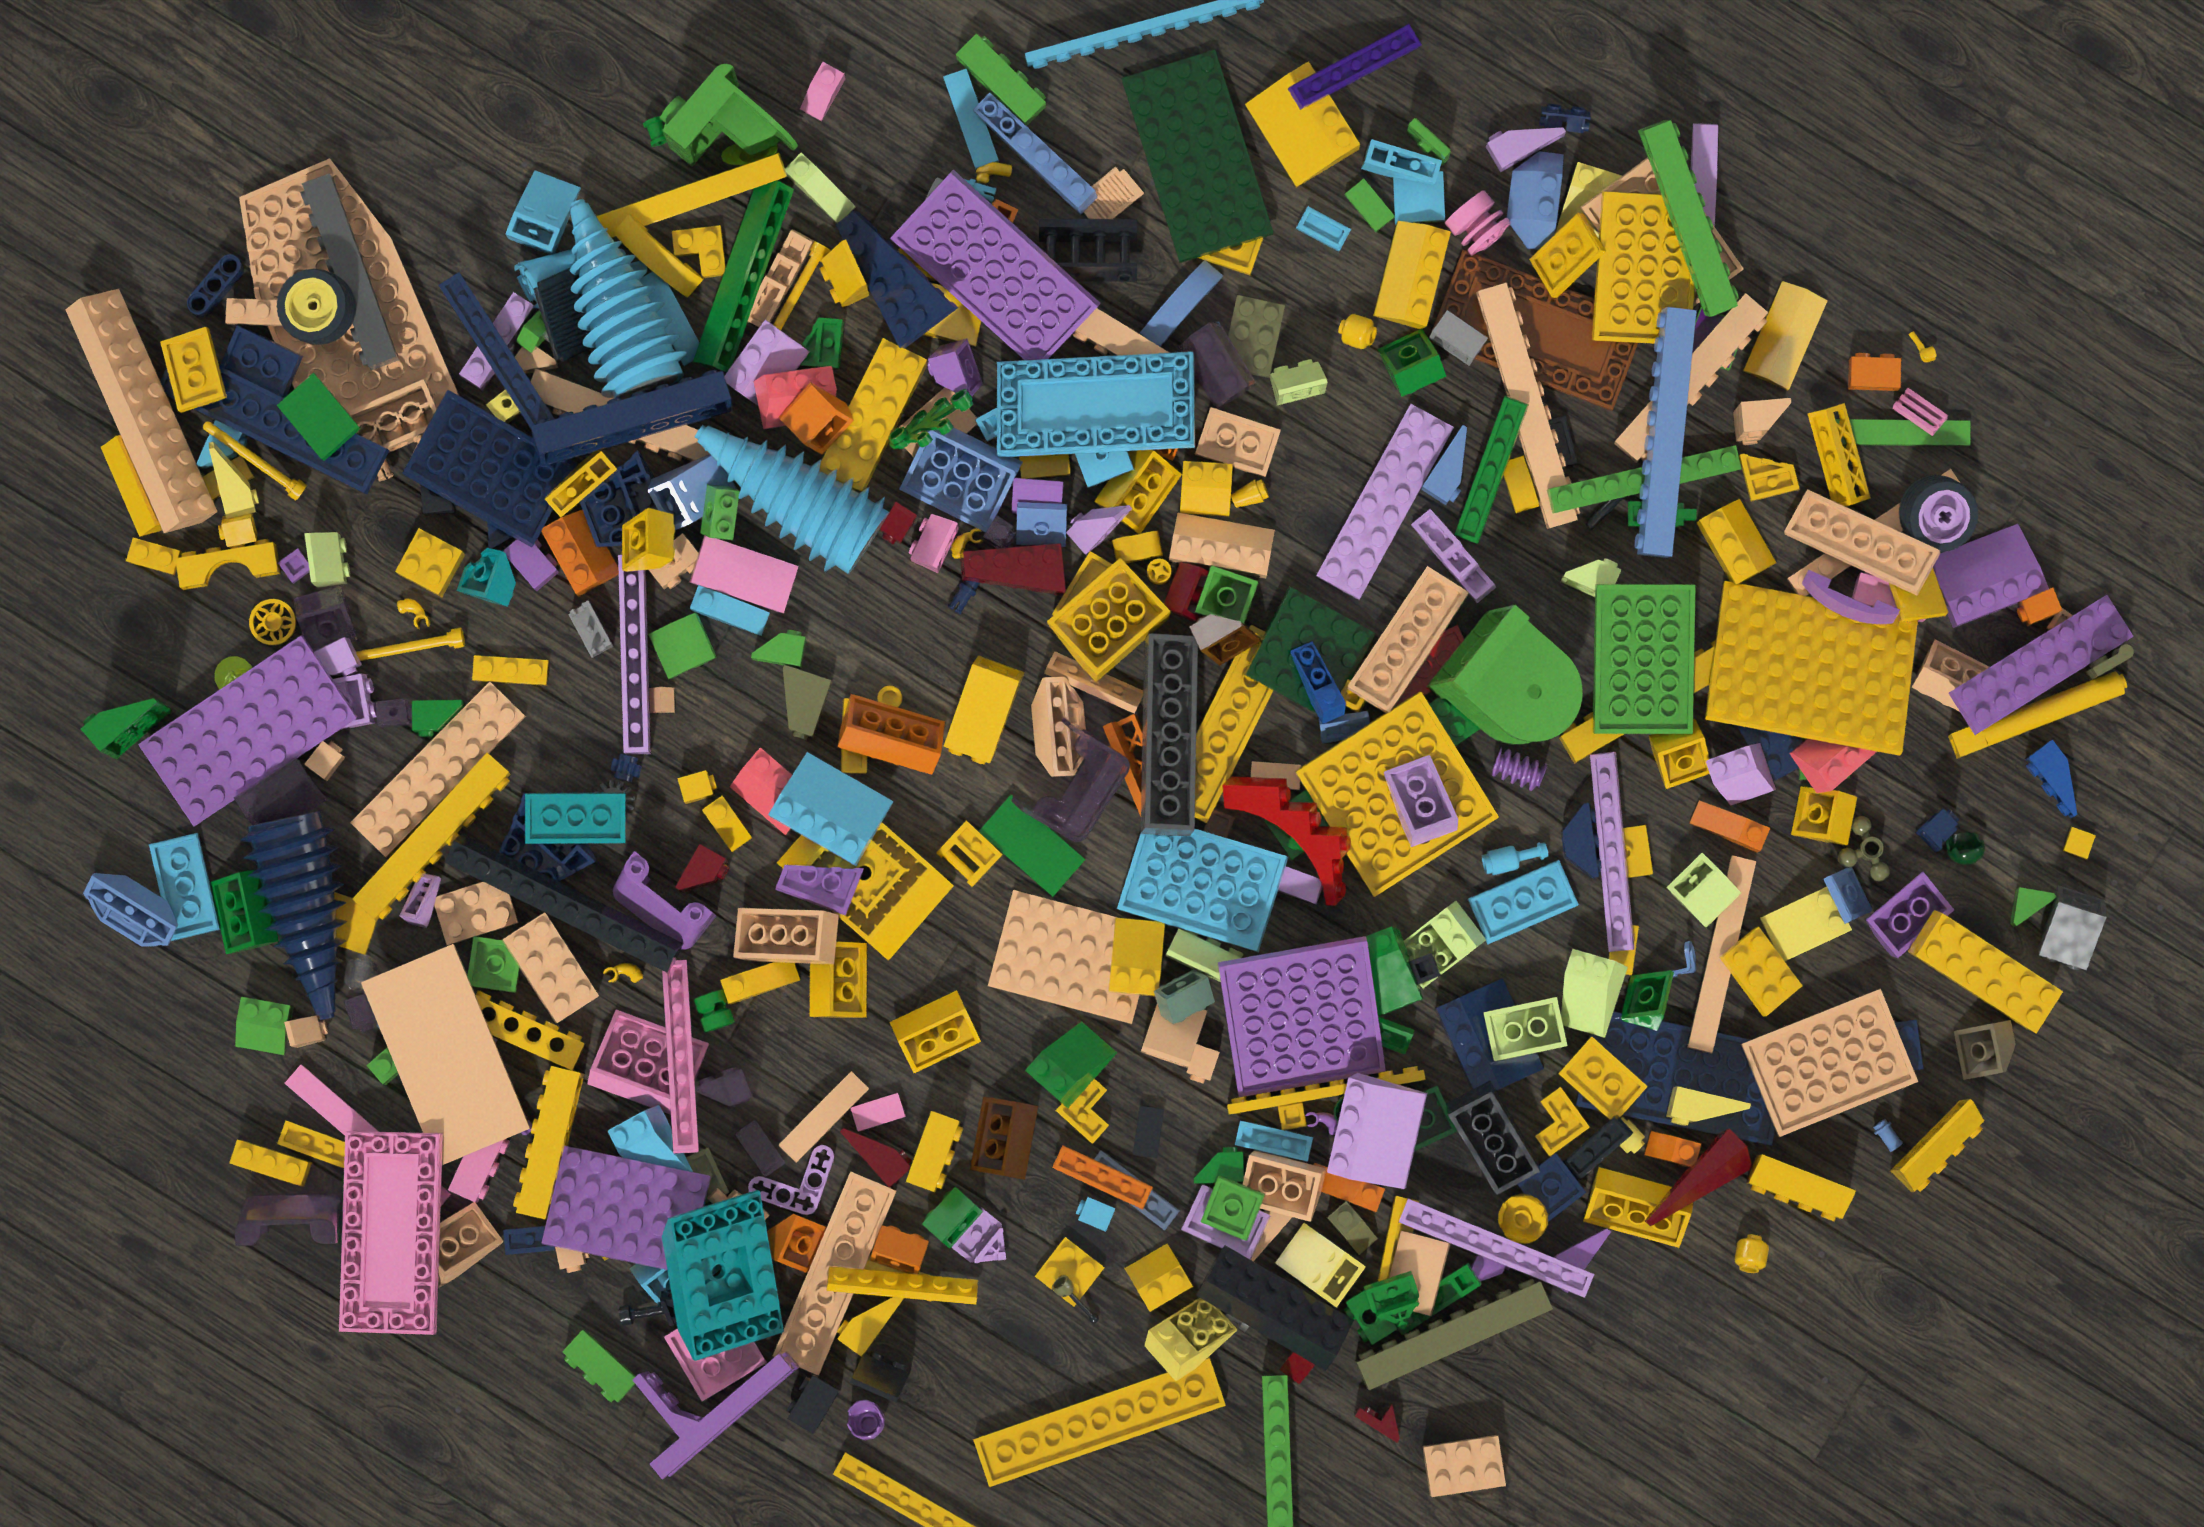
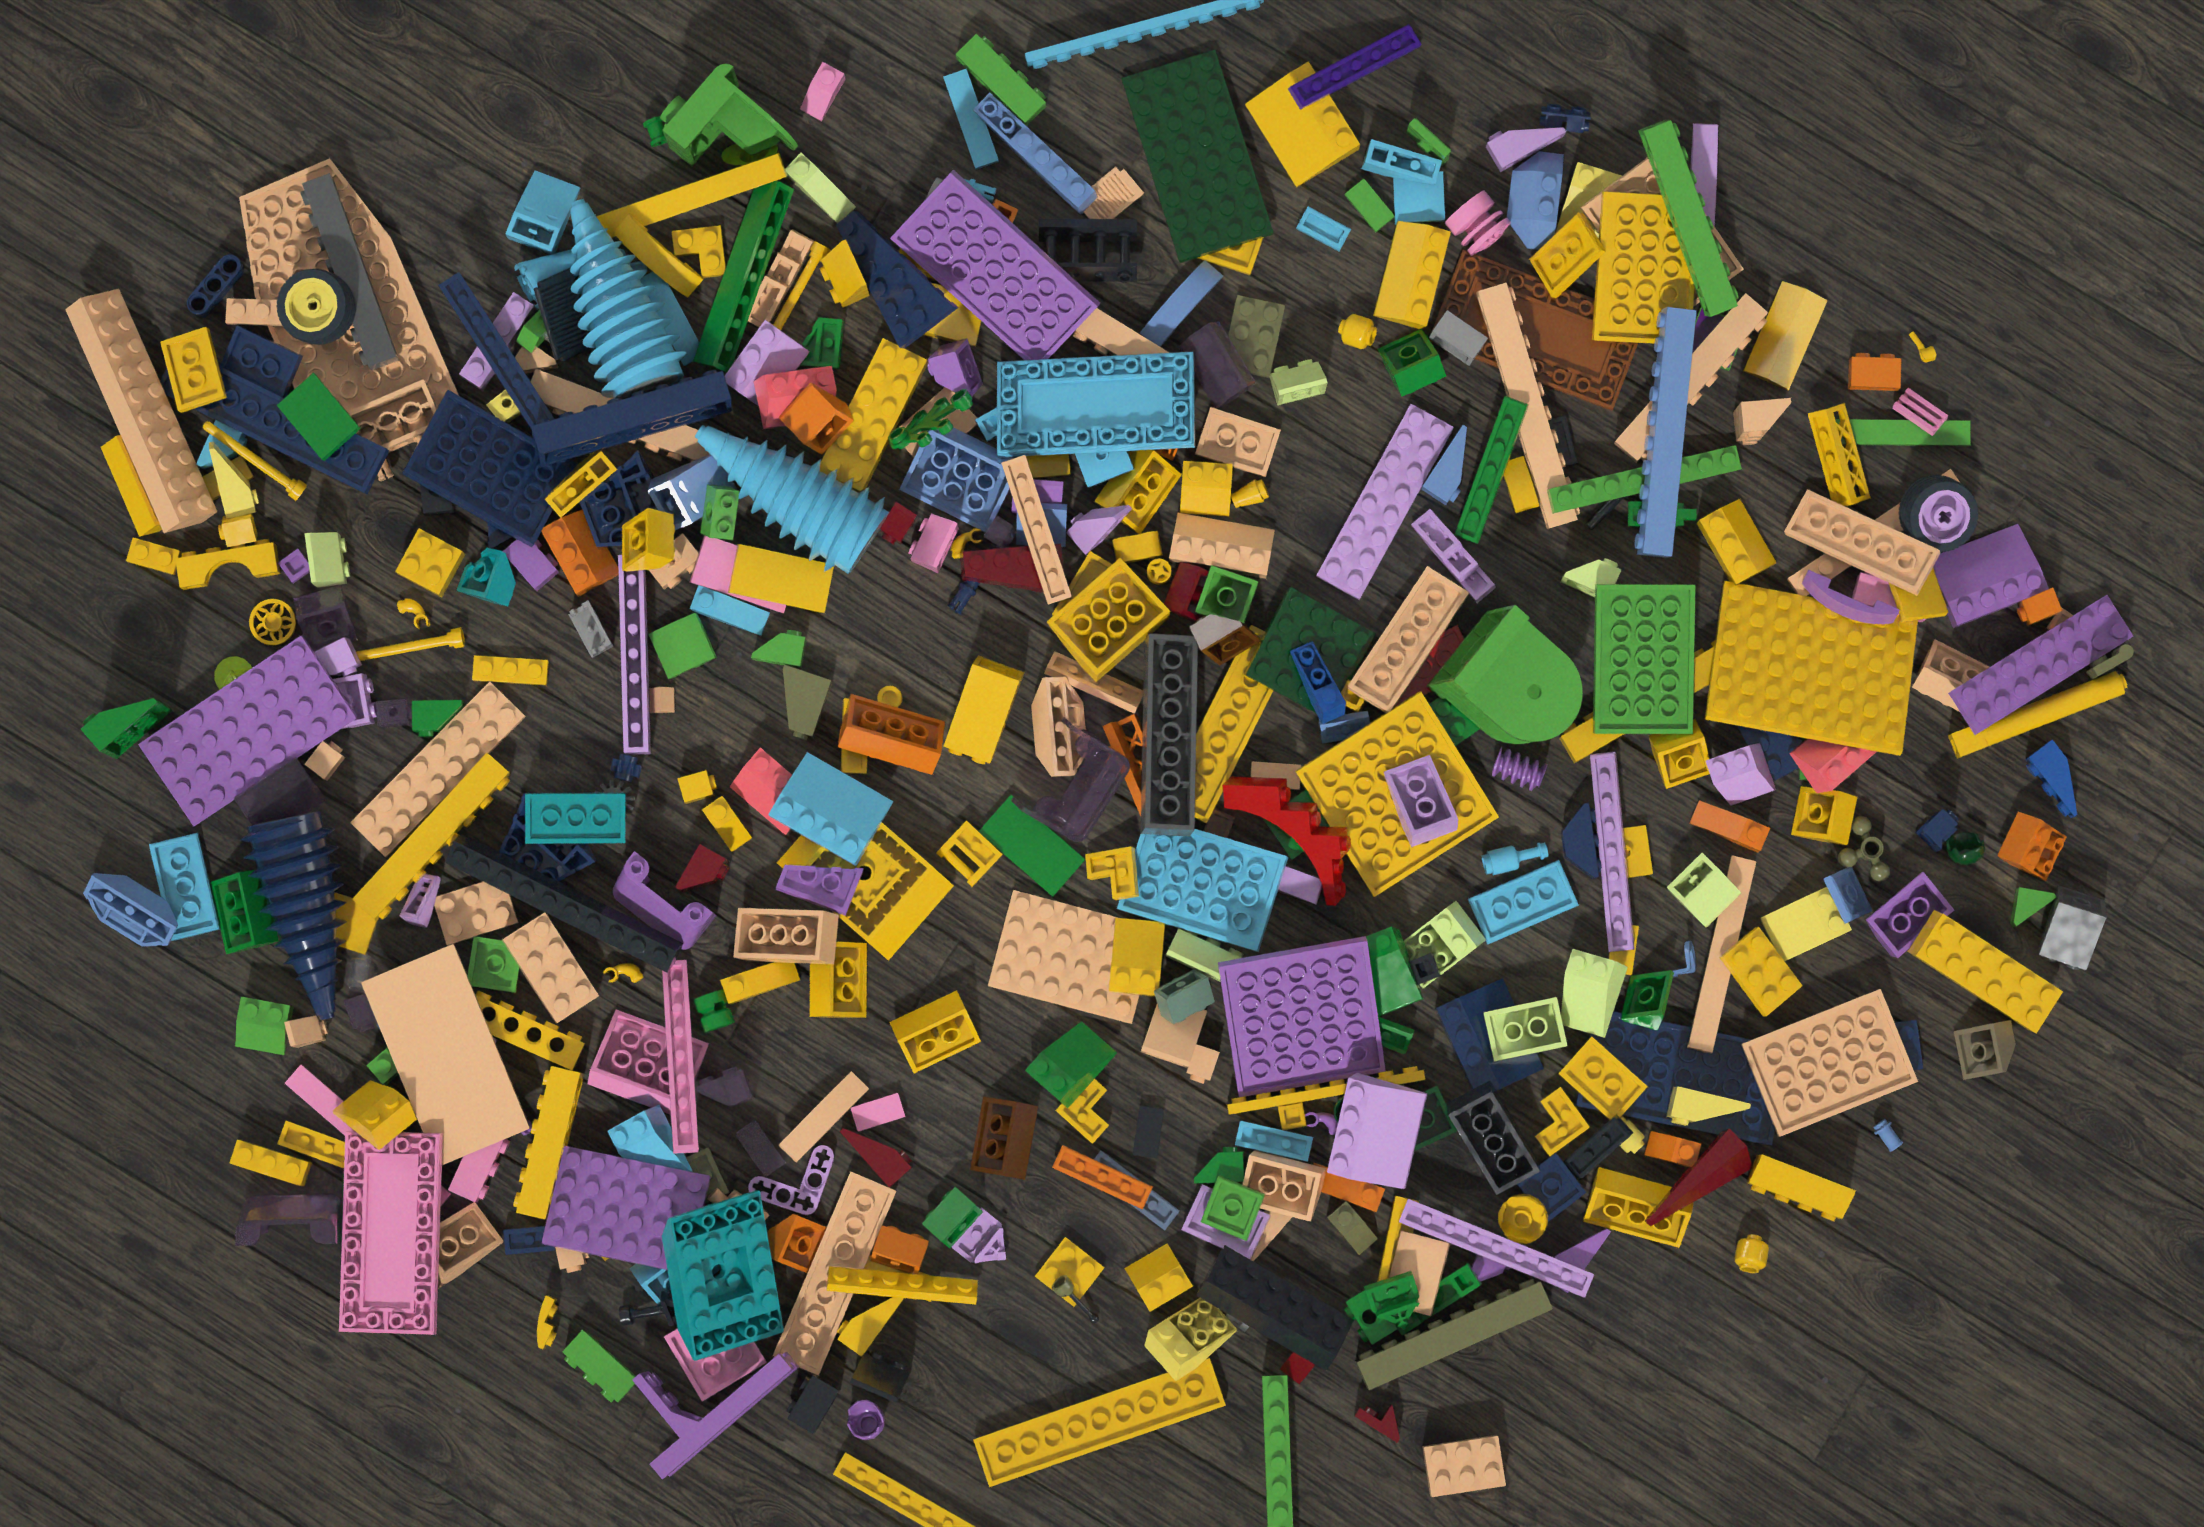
yellow brick [906,1111,963,1192] -> none
yellow arm [976,162,1012,184] -> none
medium azure brick [1076,1197,1115,1232] -> none
light yellow slope [1275,1223,1365,1307] -> none
yellow wing [1739,454,1799,501] -> none
yellow slope [1890,1099,1984,1192] -> none
yellow tile [2063,827,2096,859] -> none
none -> yellow slope [332,1080,417,1150]
none -> yellow slope [537,1295,558,1349]
none -> yellow tile [728,544,834,613]
none -> light nougat plate [1001,455,1072,604]
none -> yellow plate [1085,846,1139,900]
none -> orange slope [1997,812,2066,881]

